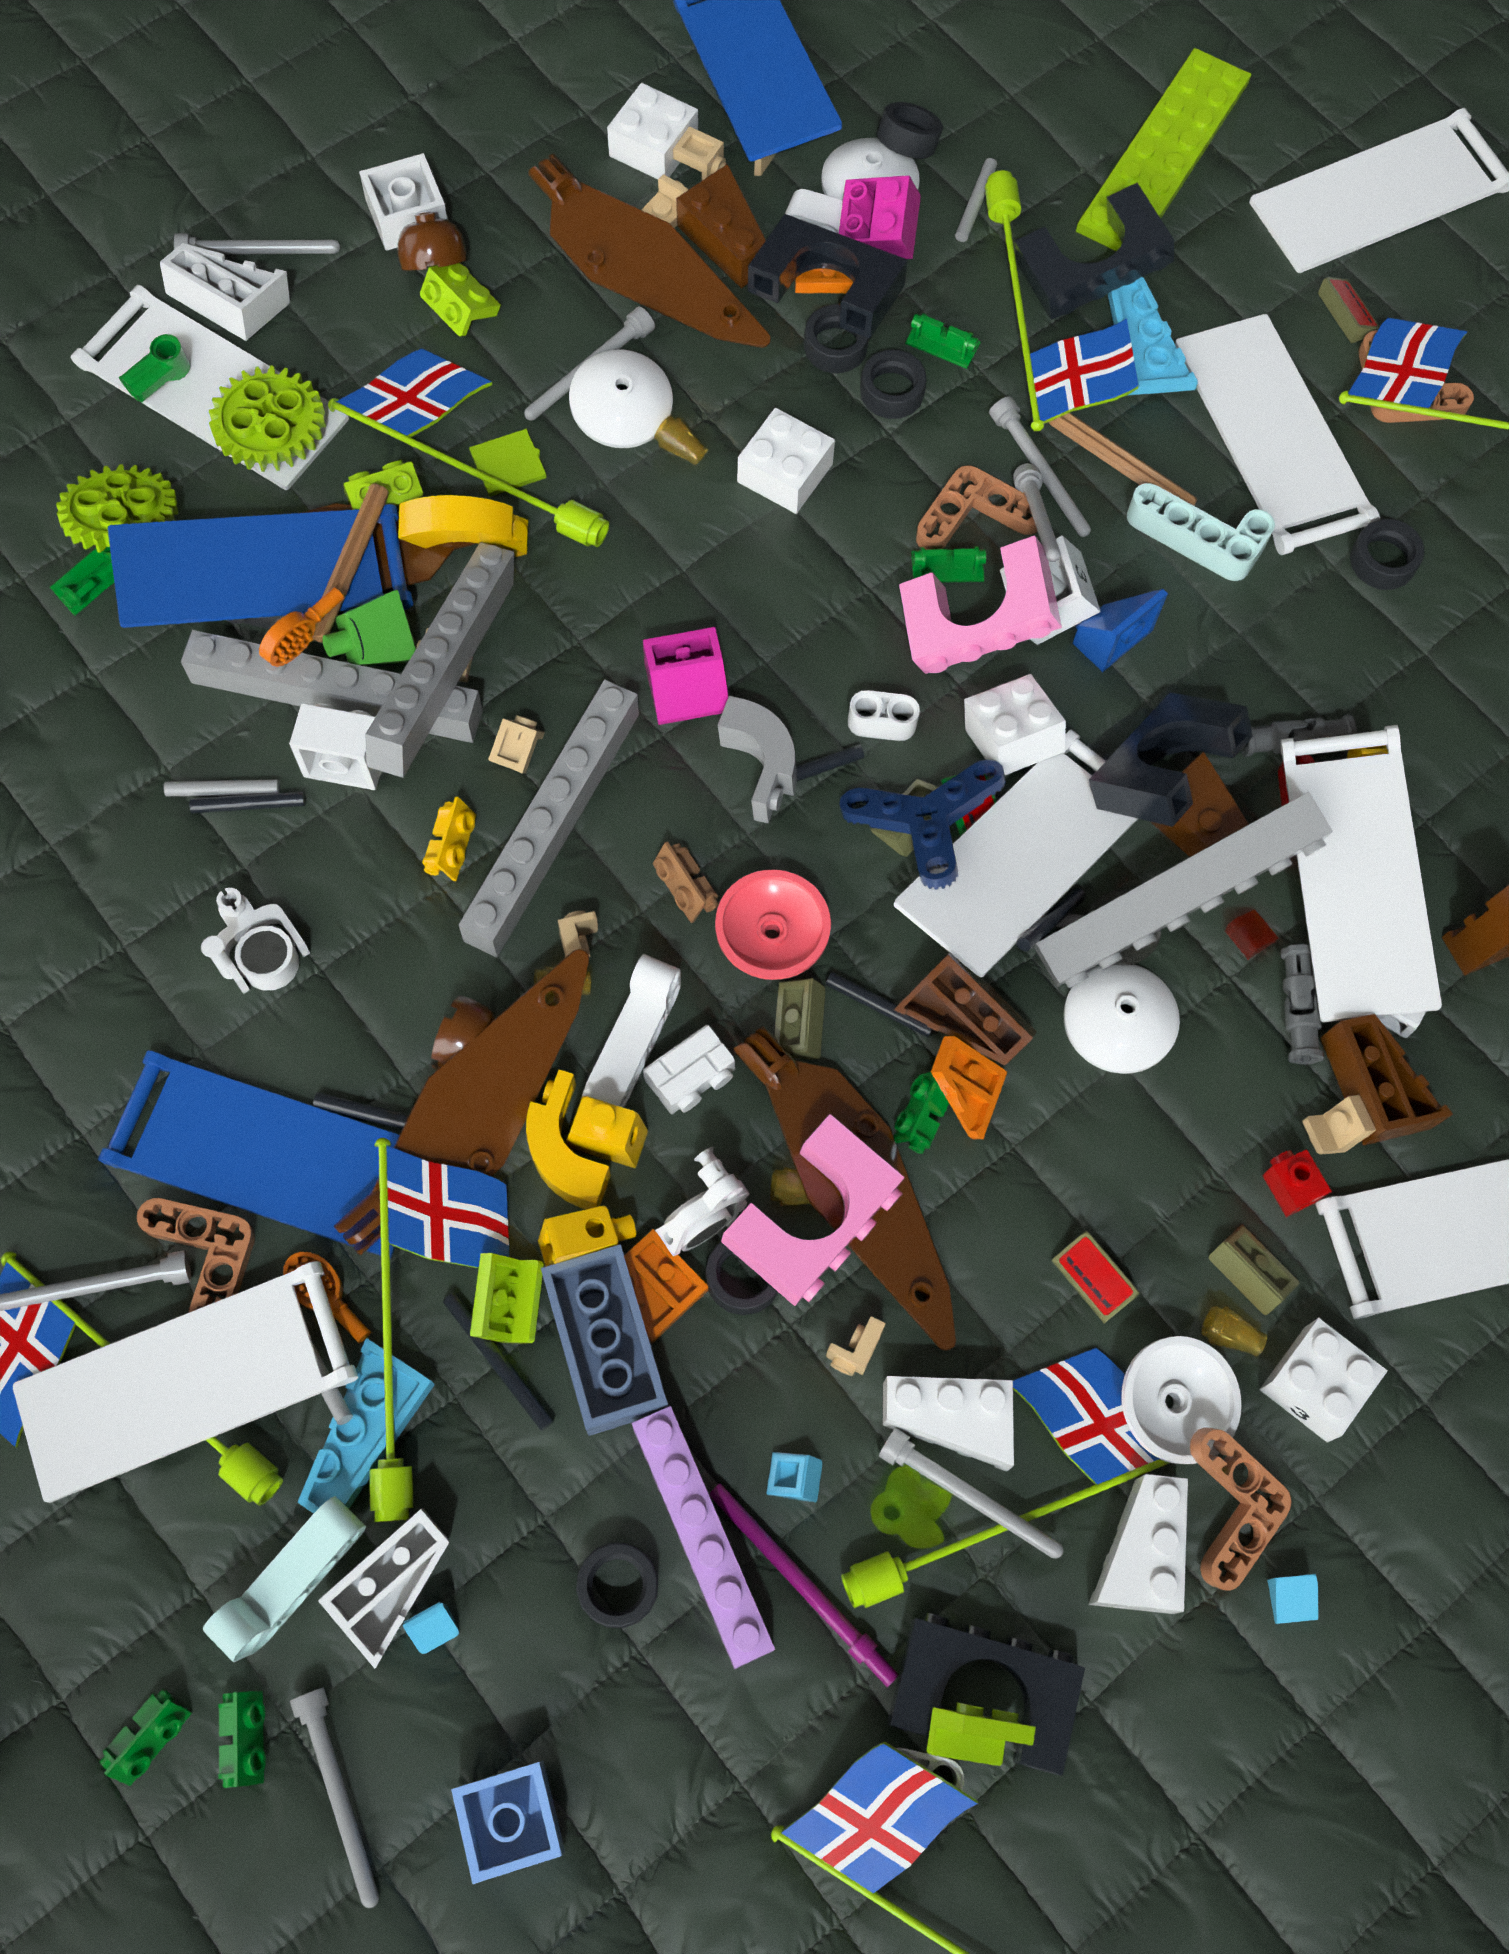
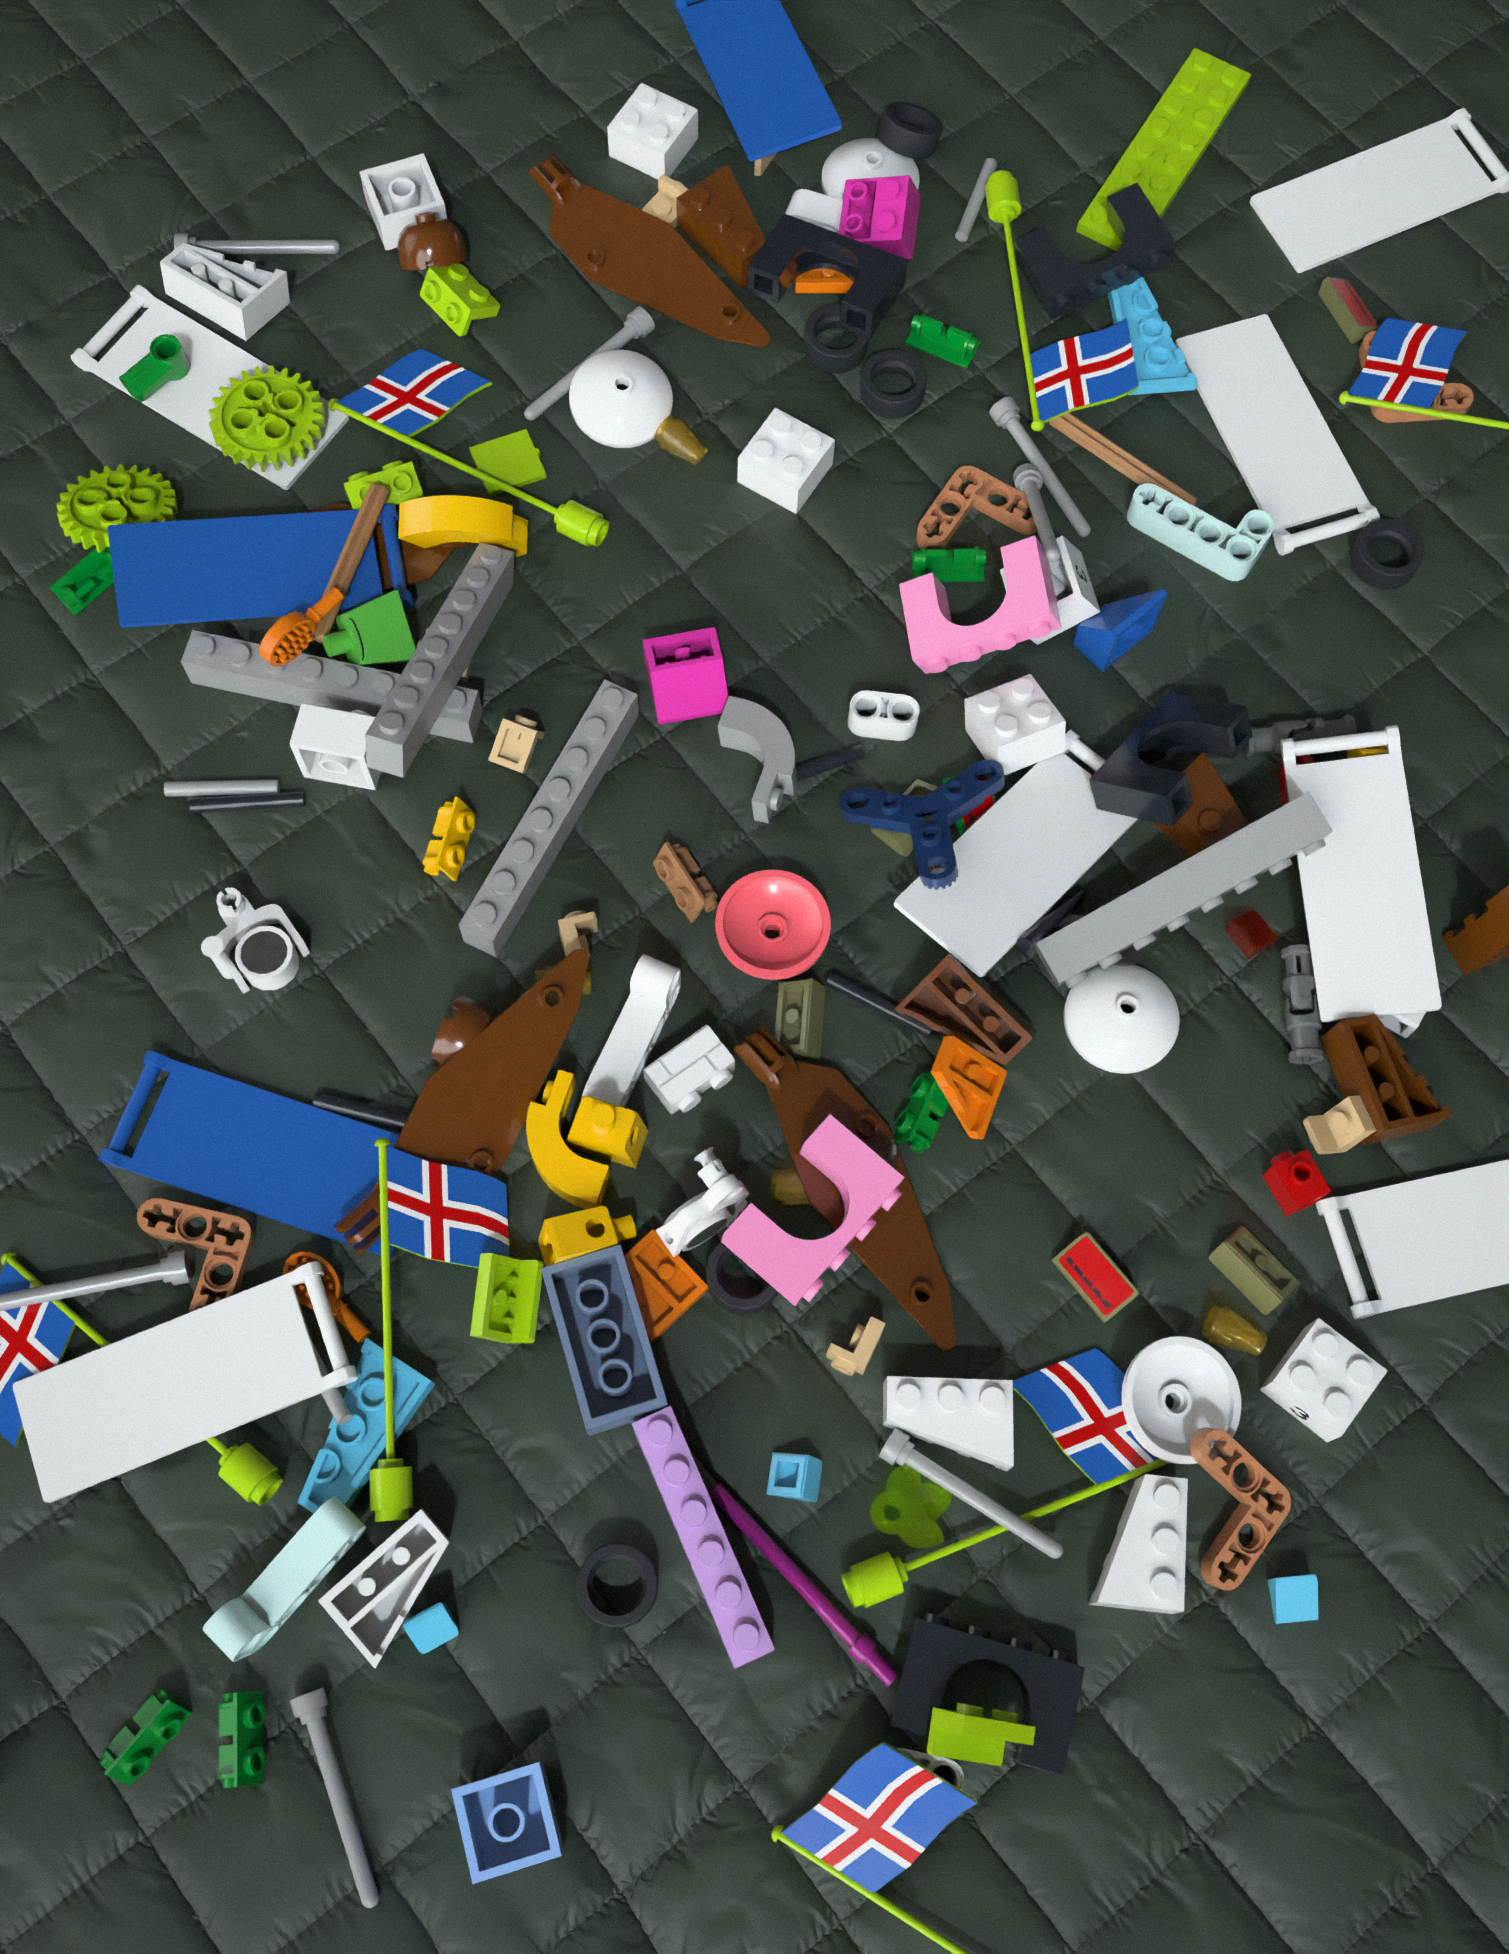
black bar [443,1292,554,1431] -> none
tan bracket [673,126,726,180] -> none

